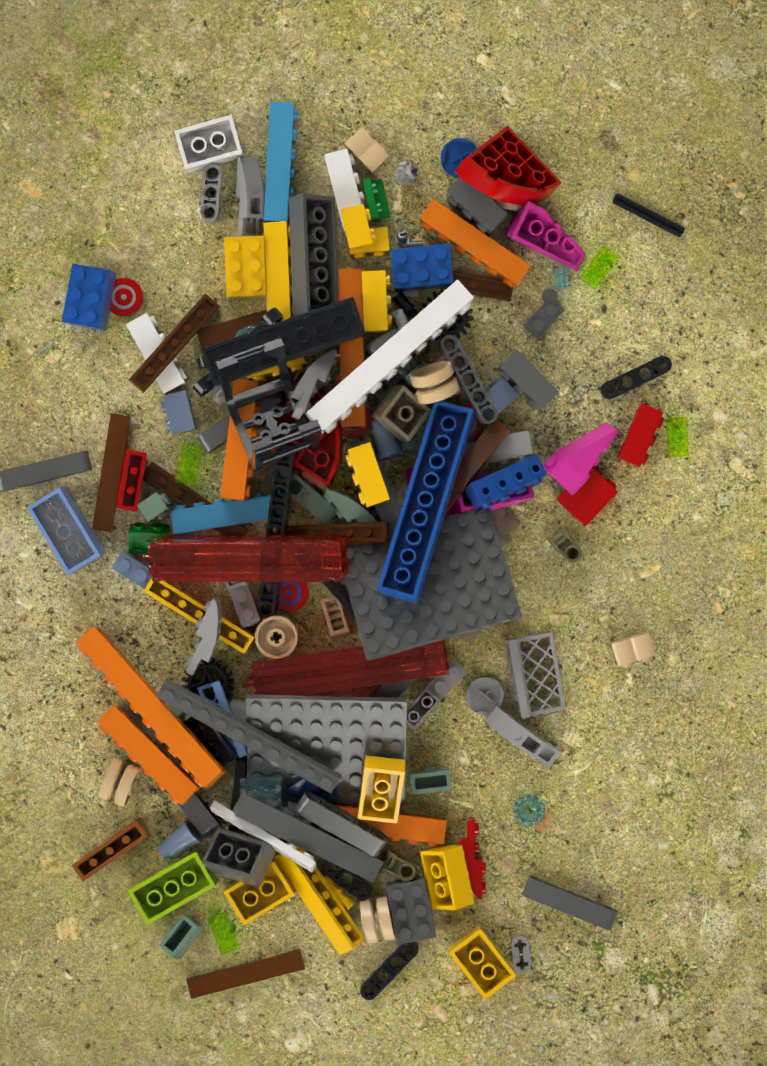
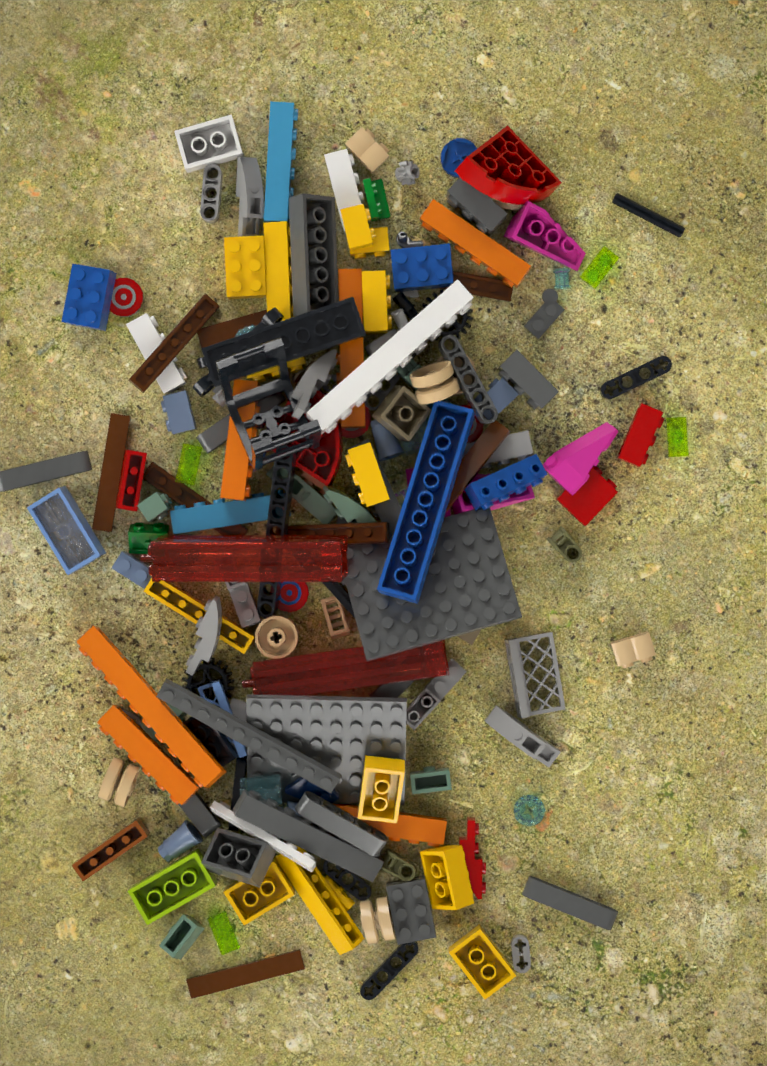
light grey tile [466,676,505,715] -> none
dark tan plate [491,506,520,545] -> none

